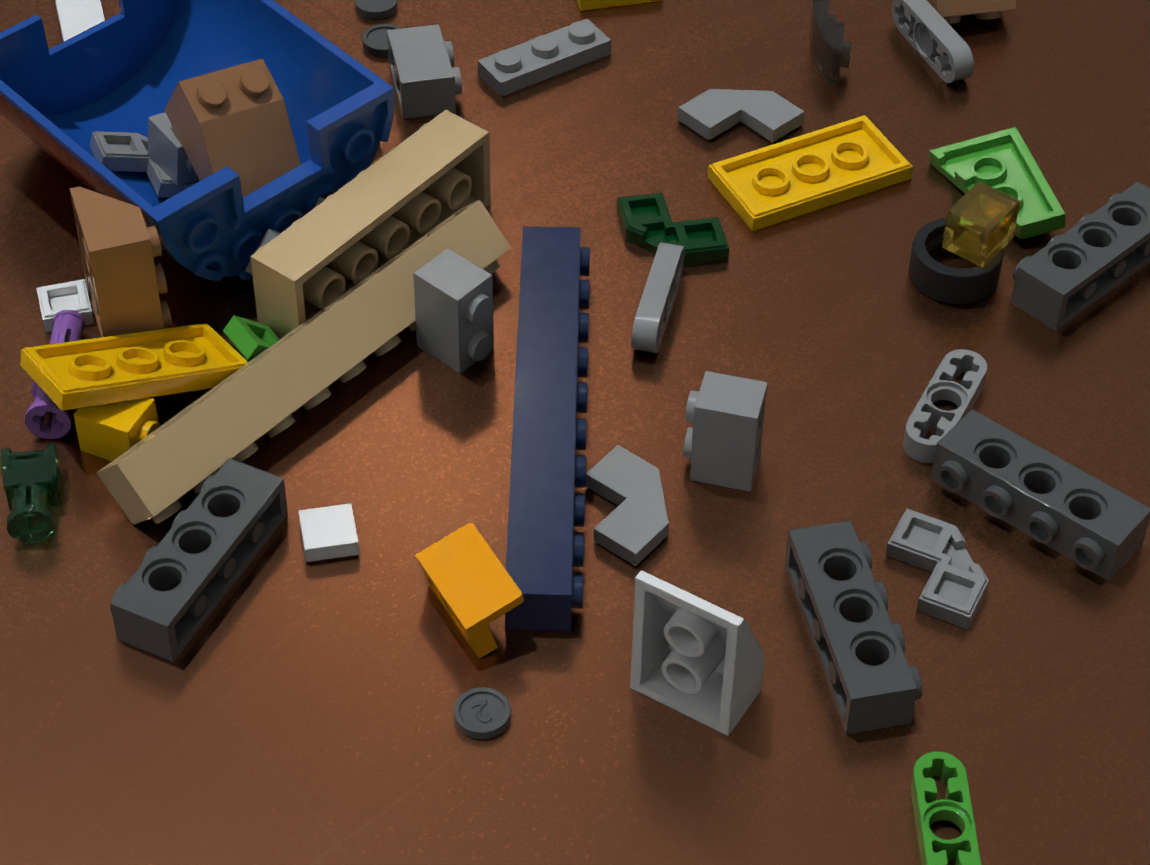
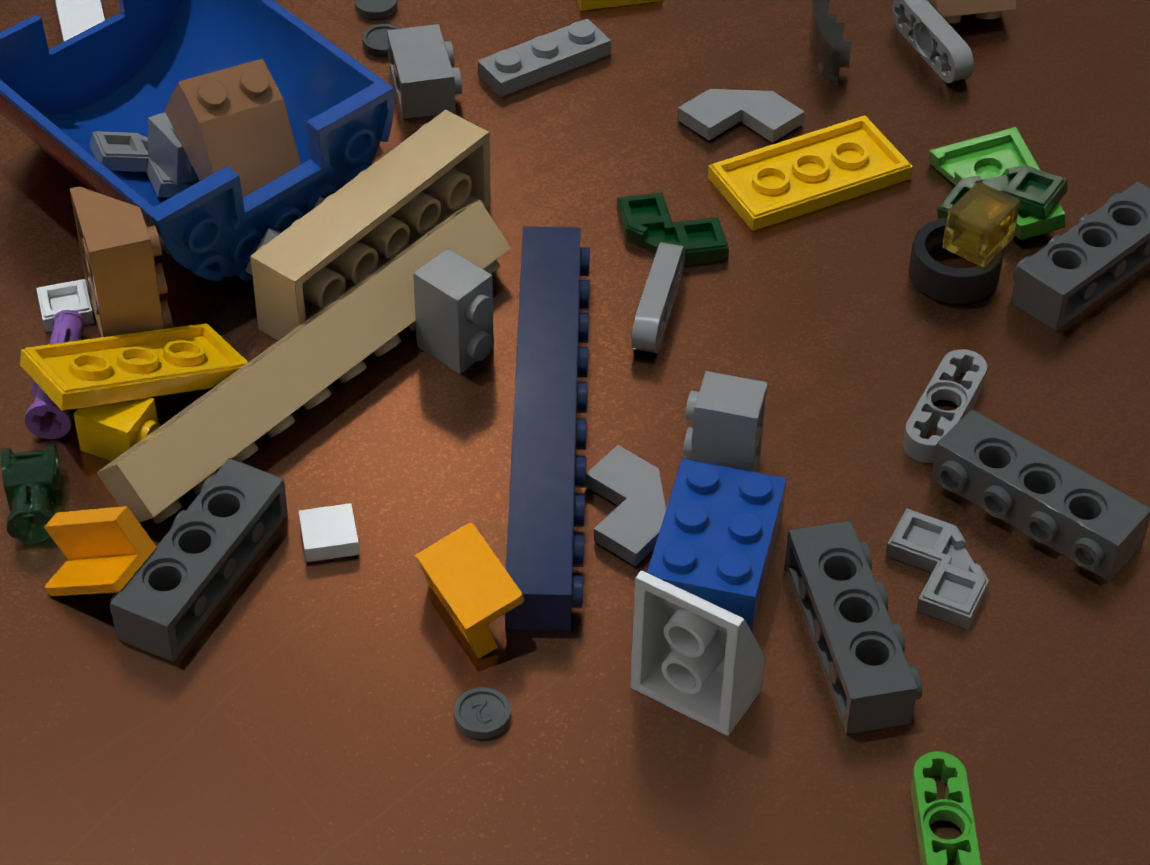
bright green plate [223,315,280,362] -> none
none -> light orange panel [44,506,157,596]
none -> blue brick [647,459,787,633]
none -> dark green tile [937,165,1067,226]

